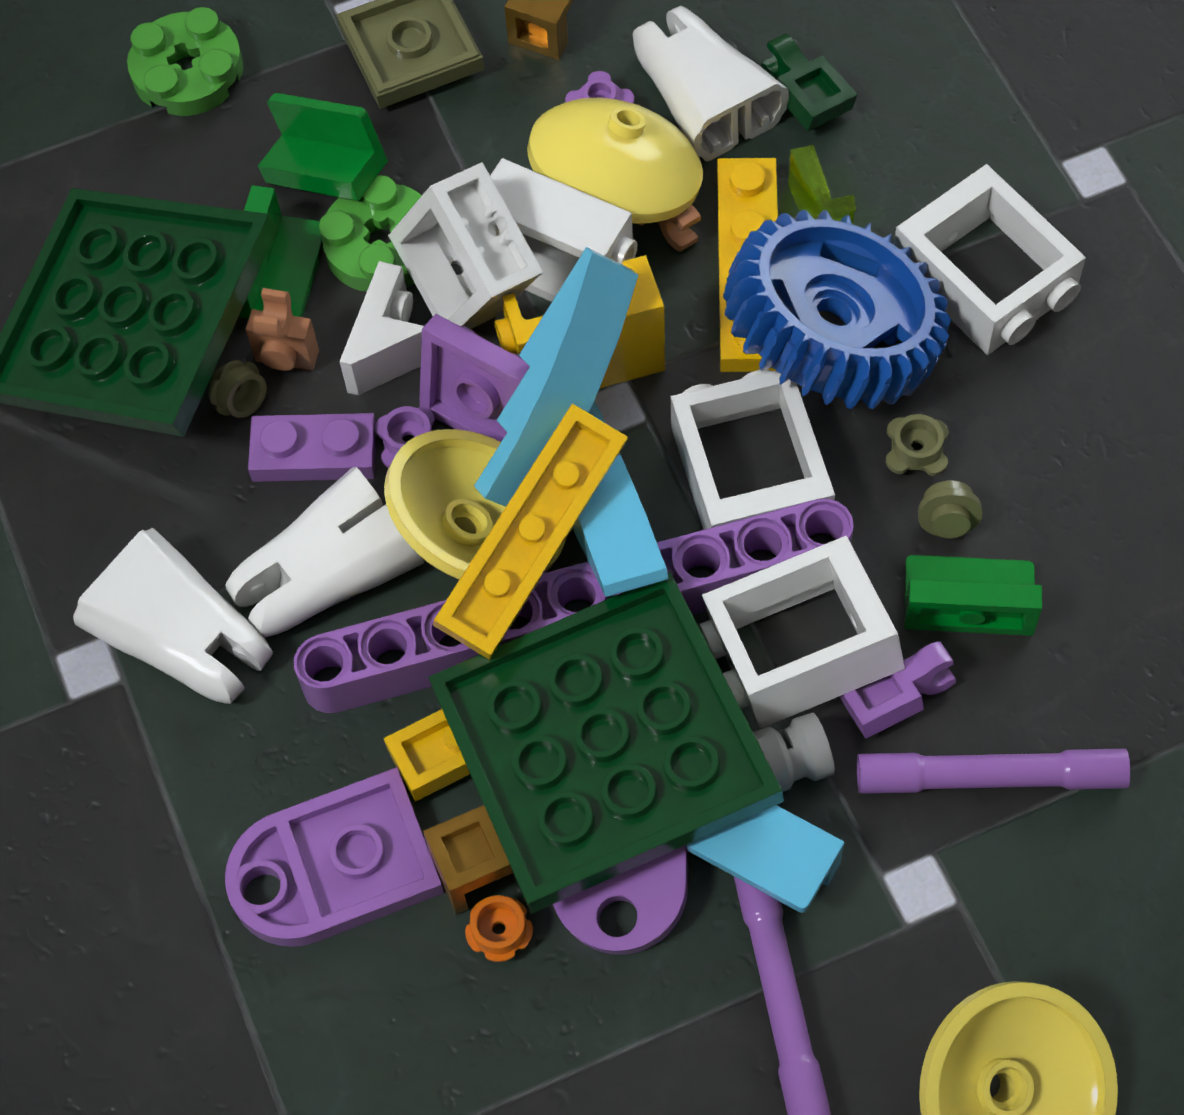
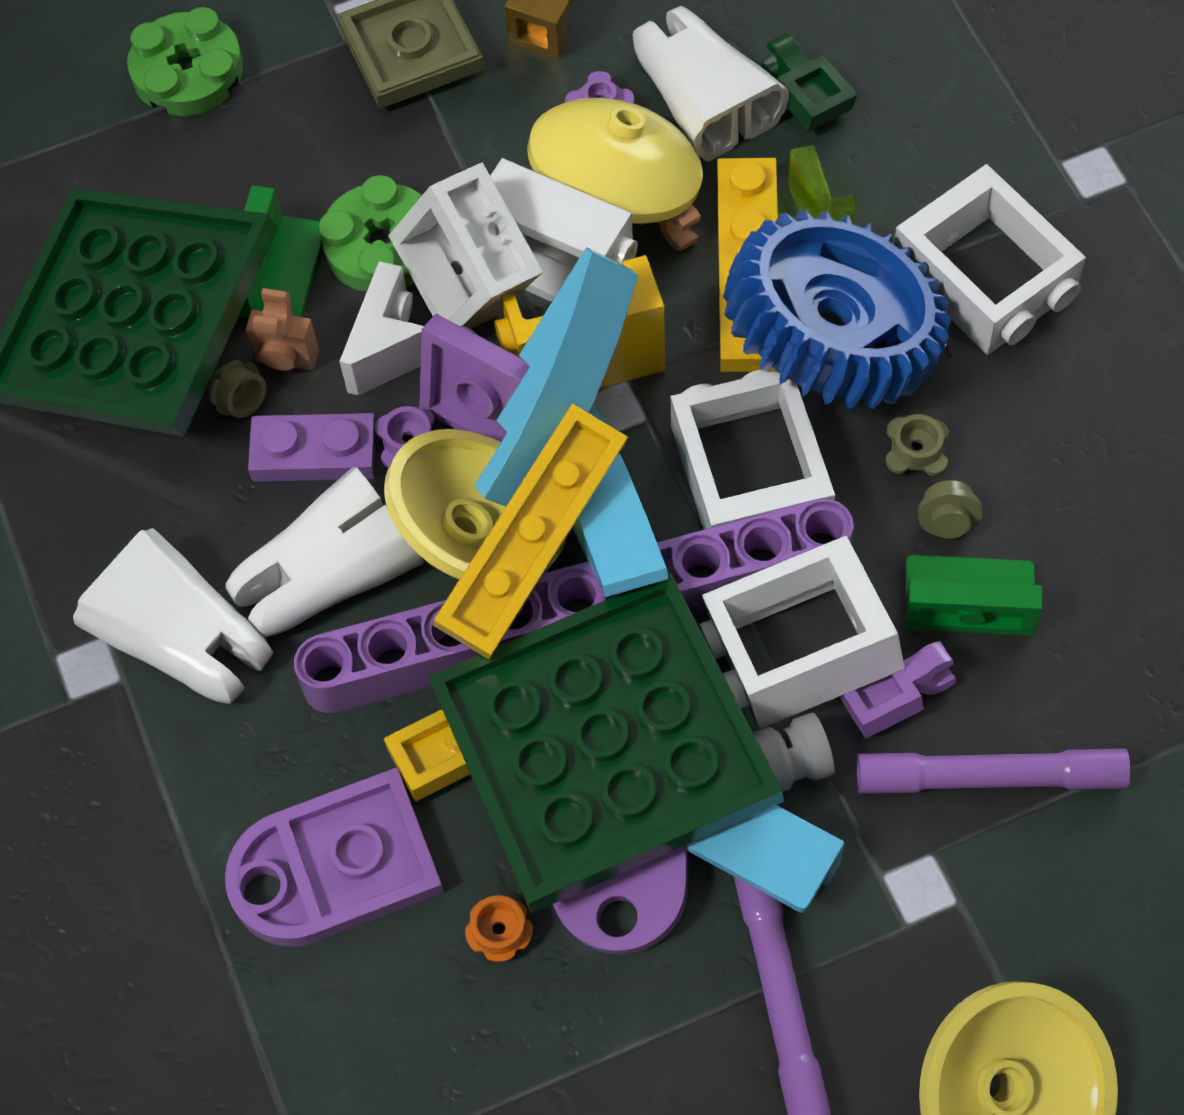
green panel [258,93,388,201] -> none
pearl gold panel [423,805,513,914] -> none

